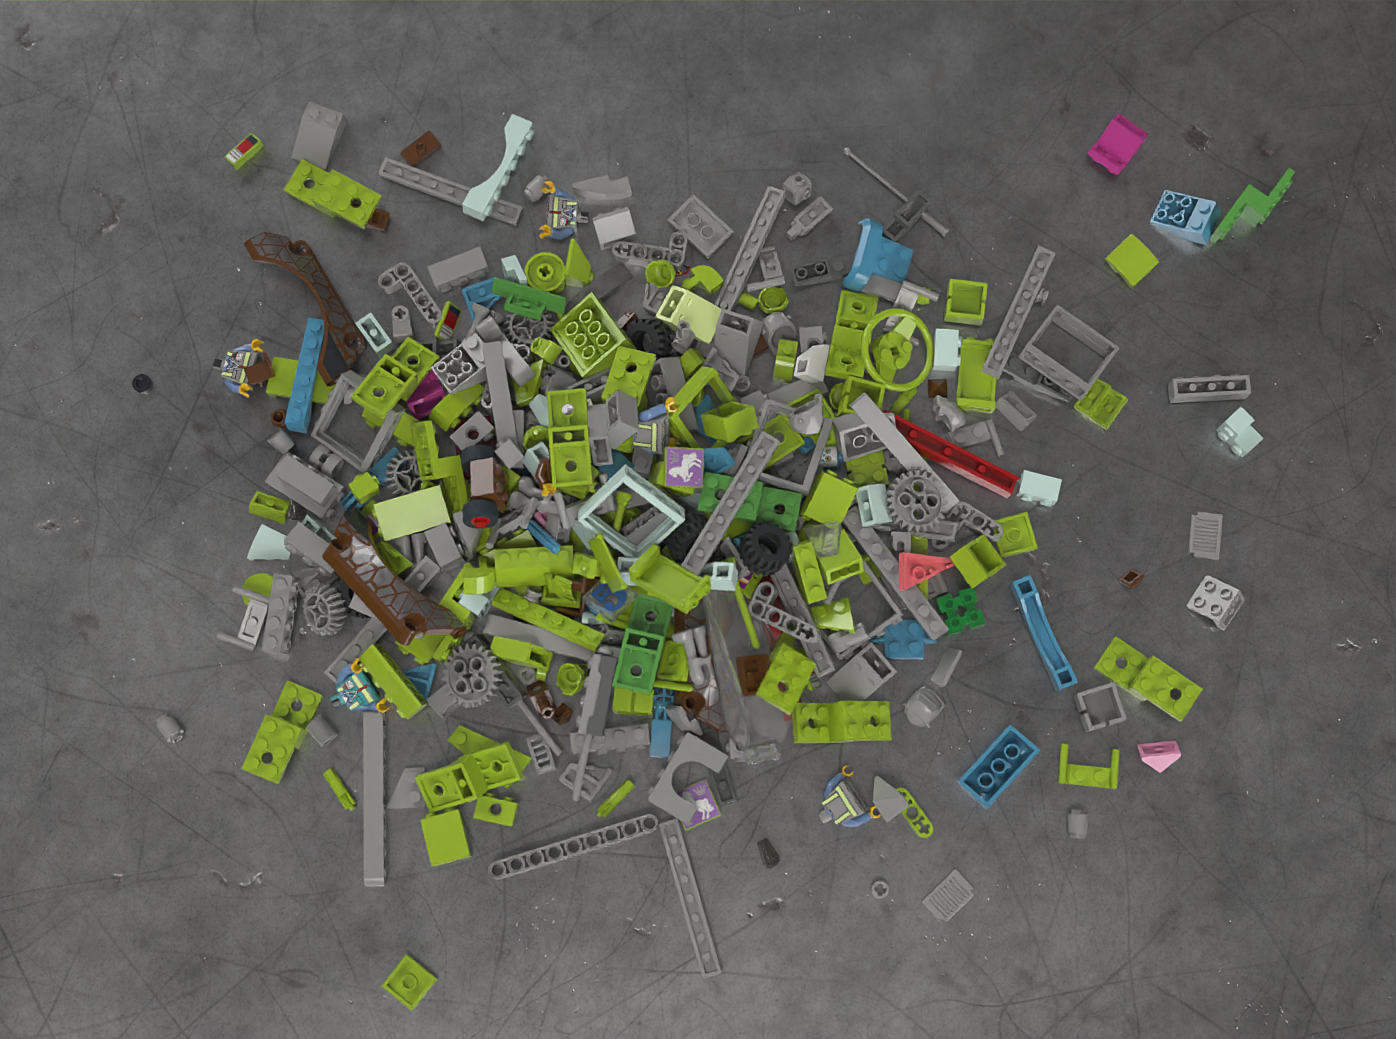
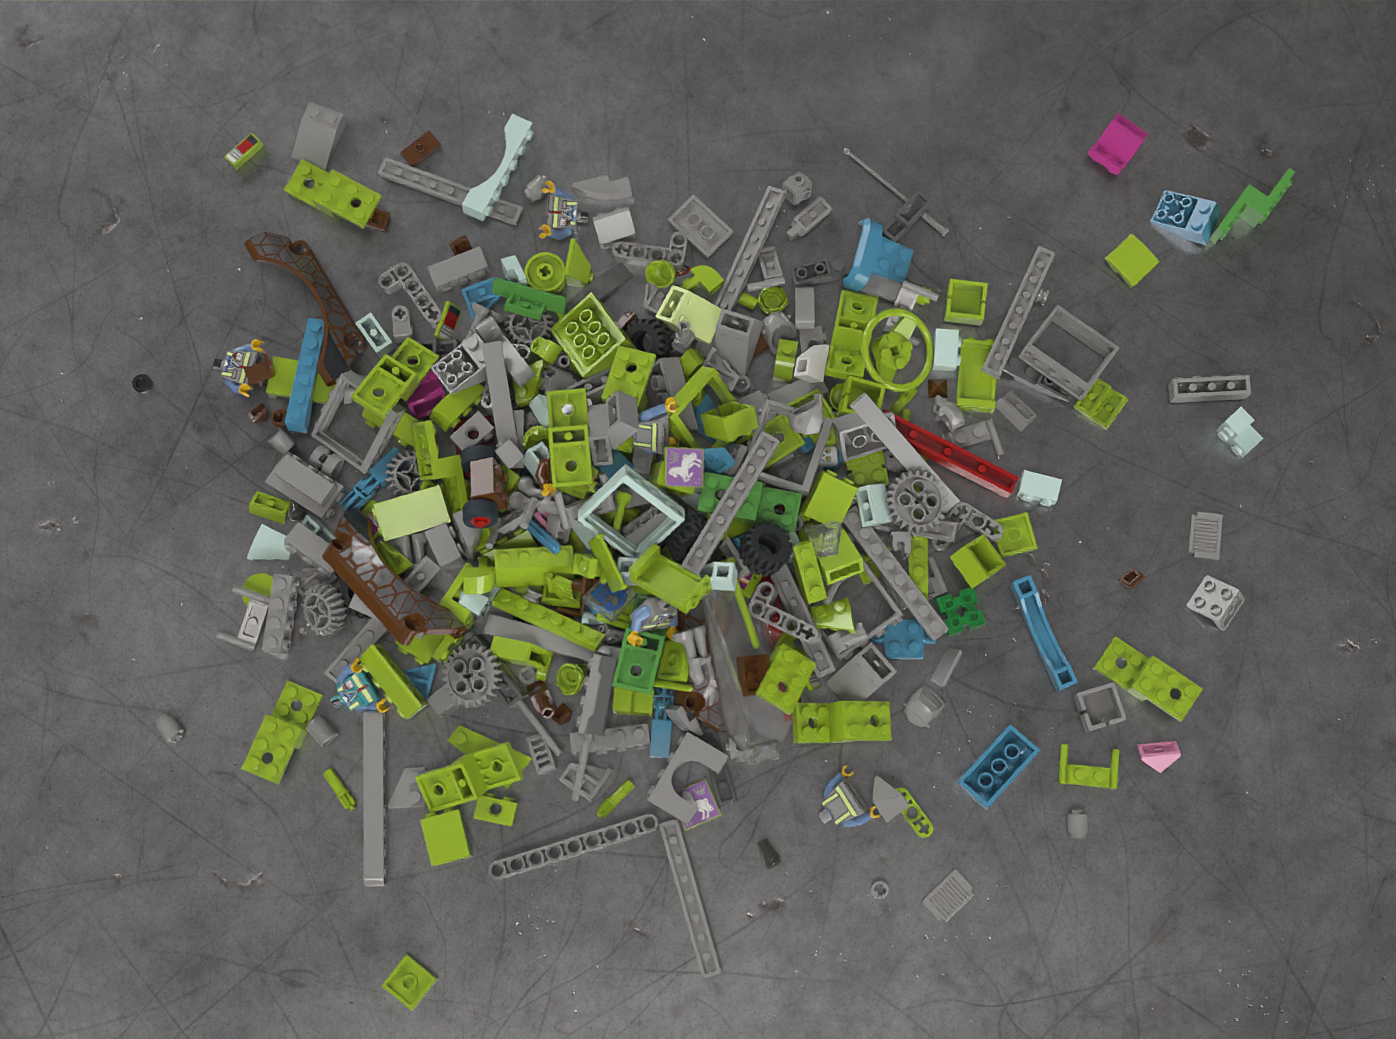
lime brick [348,472,380,505] -> none
coral wing [899,552,954,591] -> none
none -> reddish brown slope [248,403,268,422]
none -> reddish brown slope [449,234,472,256]
none -> torso [627,597,679,646]
none -> light grey beam [794,286,815,330]

